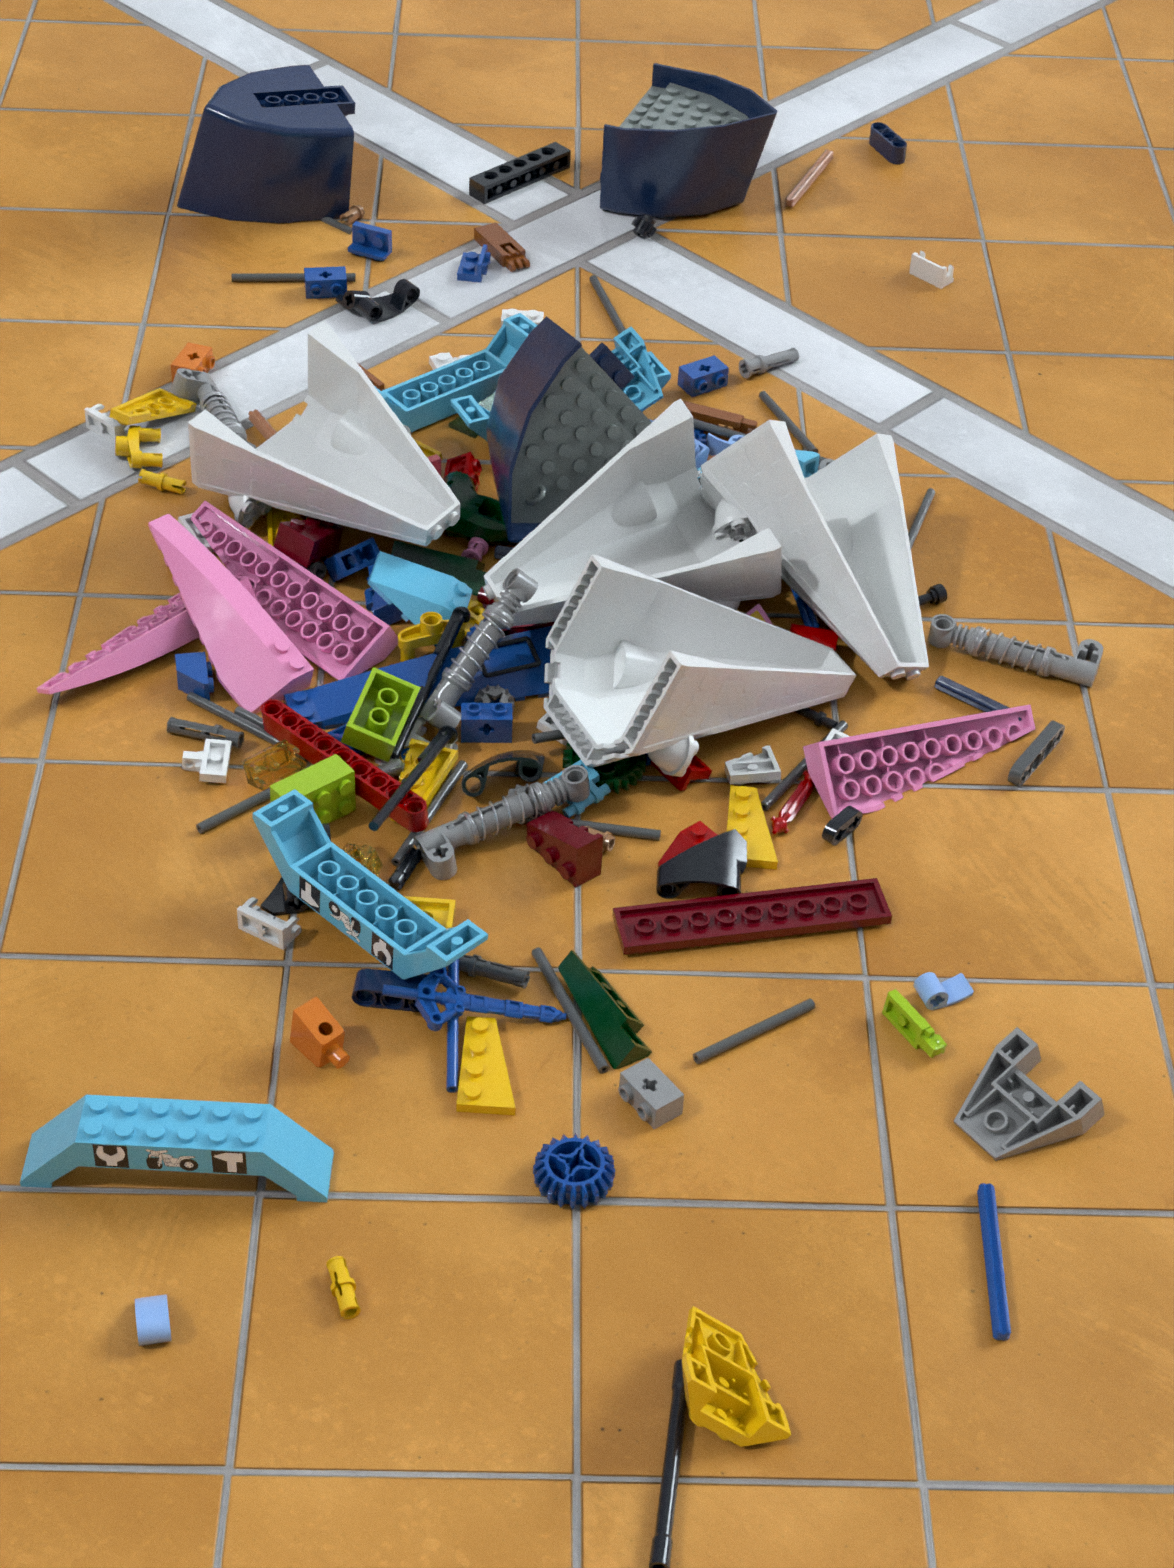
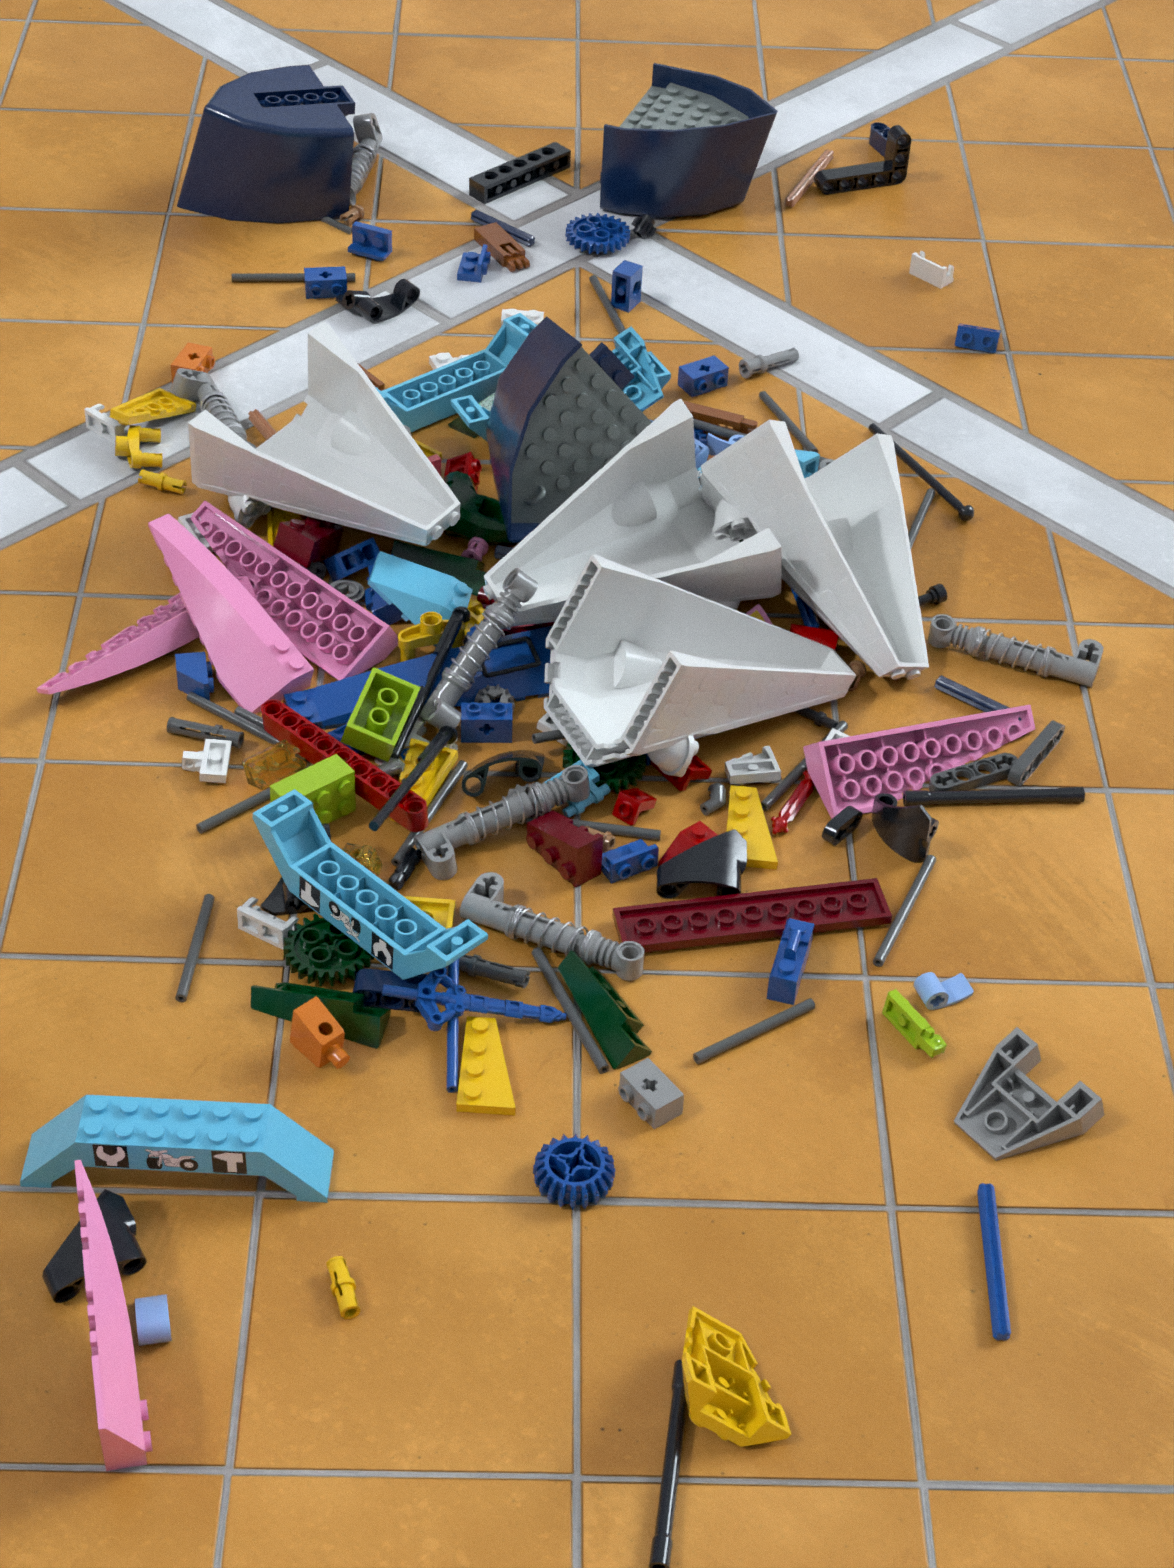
none -> black panel [42,1189,147,1303]
none -> bright pink wedge [74,1160,152,1471]
none -> dark grey piece [175,894,215,1002]
none -> dark green wedge [251,982,391,1049]
none -> dark green gear [283,914,374,987]
none -> light grey gear [330,579,364,604]
none -> light grey piece [349,113,383,207]
none -> light grey piece [460,872,644,981]
none -> dark blue axle [471,210,535,247]
none -> blue gear [566,213,630,255]
none -> blue bracket [601,839,659,884]
none -> blue brick [611,260,643,313]
none -> red bracket [612,787,657,826]
none -> dark grey arm [700,783,726,816]
none -> blue piece [766,918,814,1005]
none -> black beam [814,125,911,195]
none -> medium nougat pin [848,660,866,691]
none -> black bar [868,423,974,521]
none -> black panel [871,793,939,863]
none -> dark grey piece [873,855,936,967]
none -> black piece [903,787,1085,806]
none -> dark grey beam [929,753,1018,791]
none -> blue bracket [955,323,1001,353]

